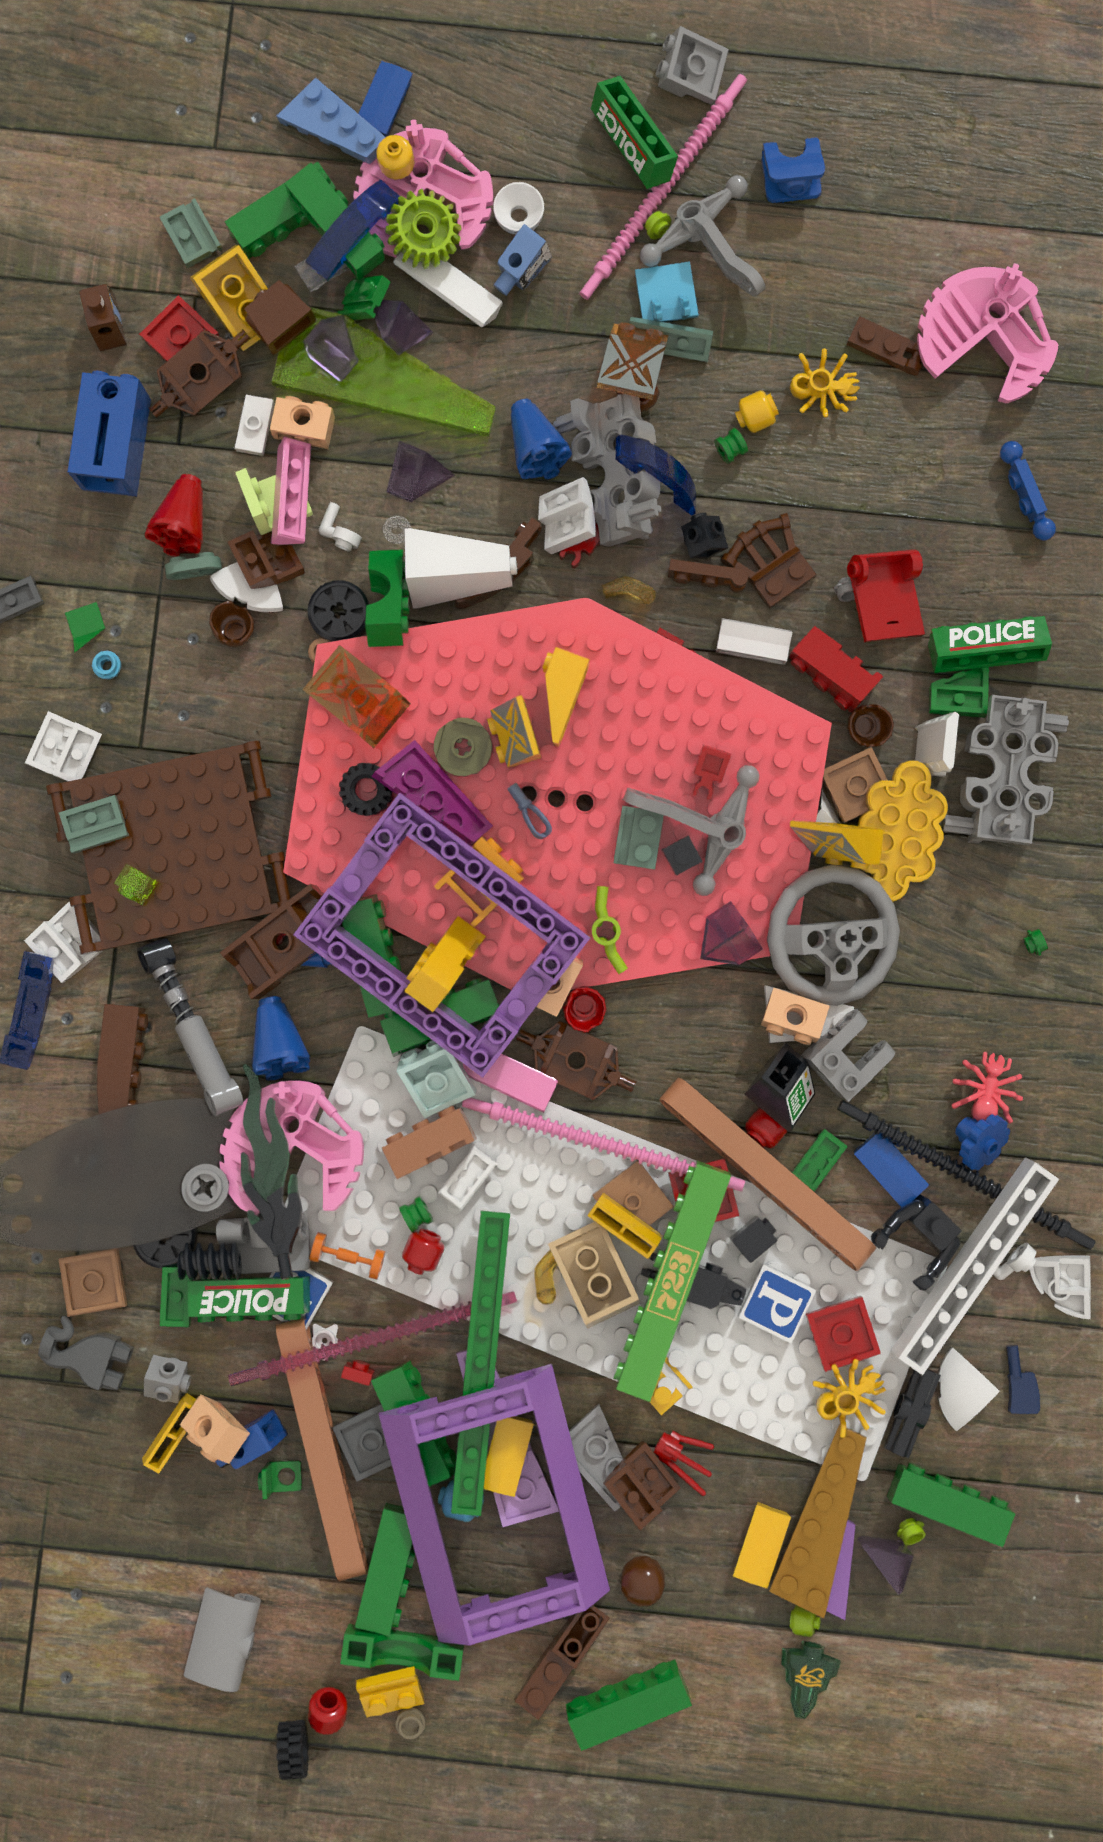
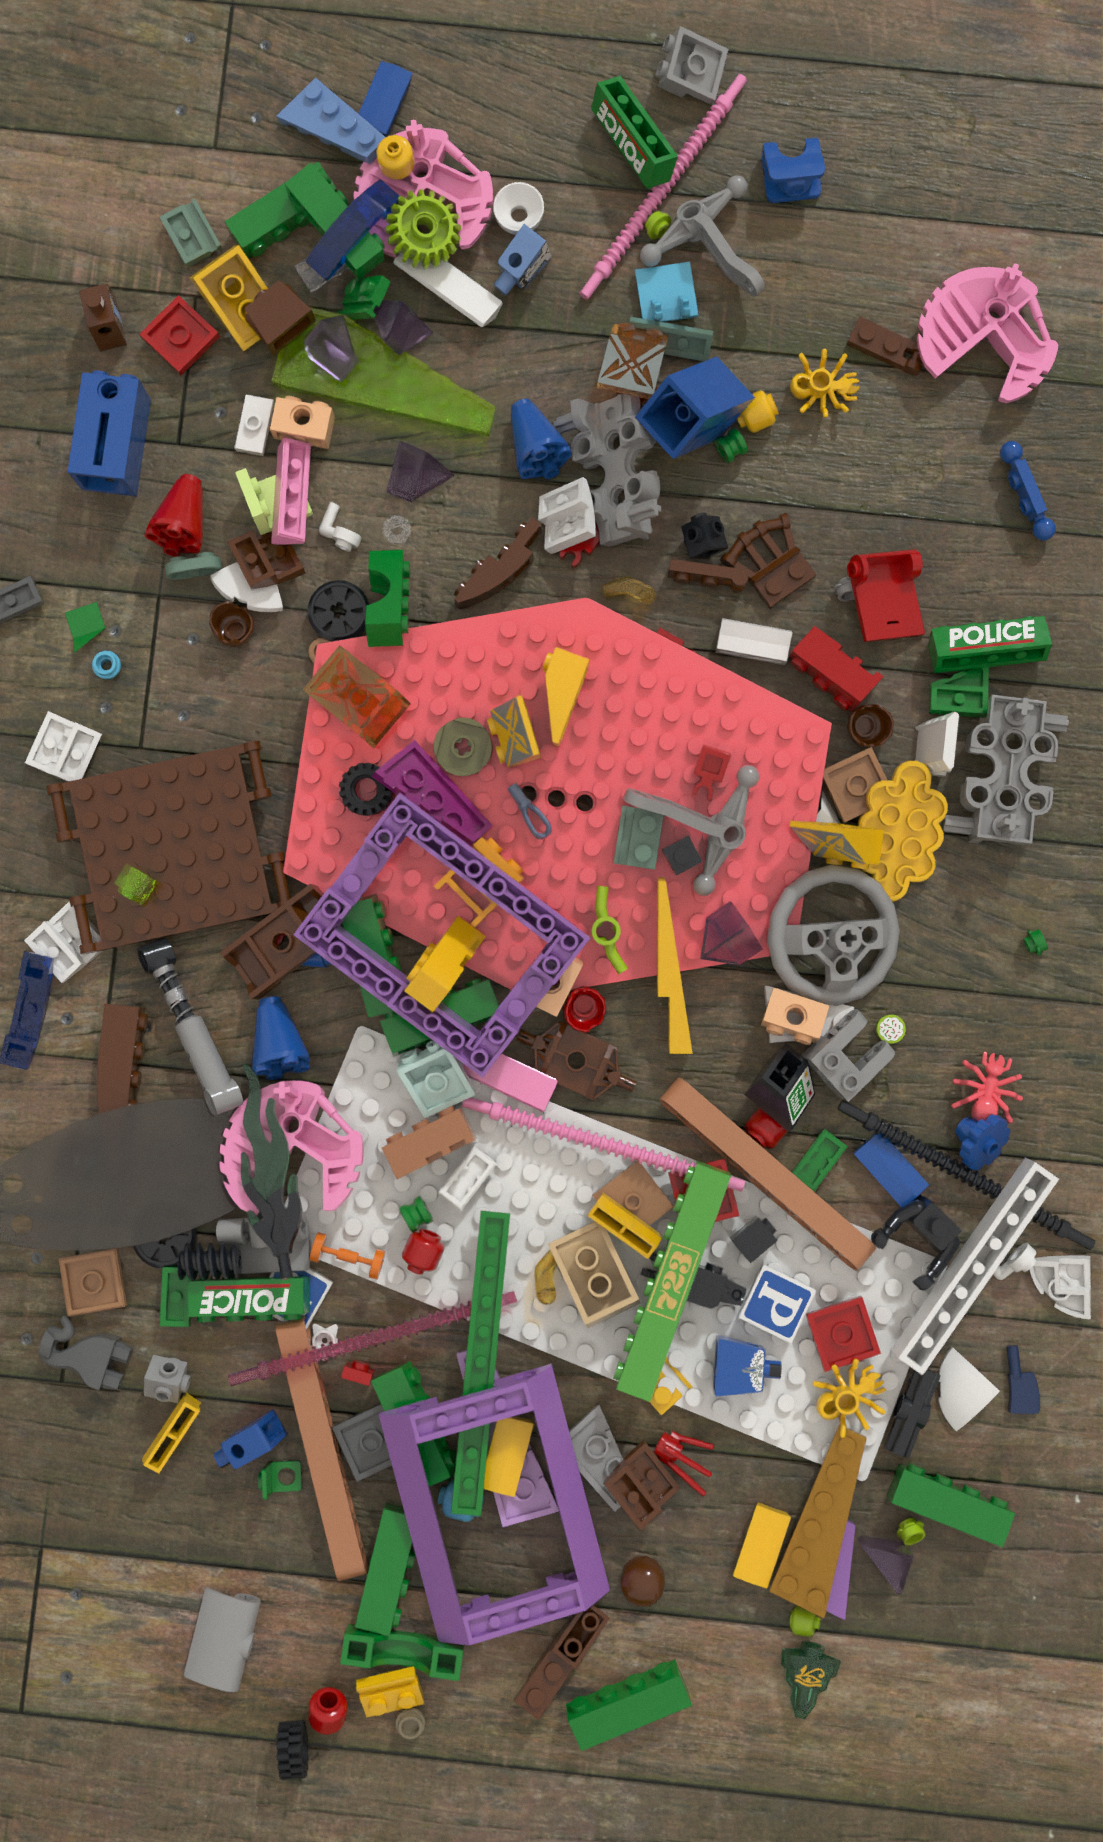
sand green plate [59,795,129,854] -> none
reddish brown plate [149,329,251,418] -> none
light nougat brick [180,1394,250,1464] -> none
light grey gear [181,1164,230,1212] -> none
white slope [405,528,517,609] -> none
clear blue slope [615,434,696,516] -> none
none -> blue brick [635,357,755,459]
none -> yellow slope [657,877,693,1054]
none -> blue torso [713,1335,782,1396]
none -> tile [875,1015,906,1044]

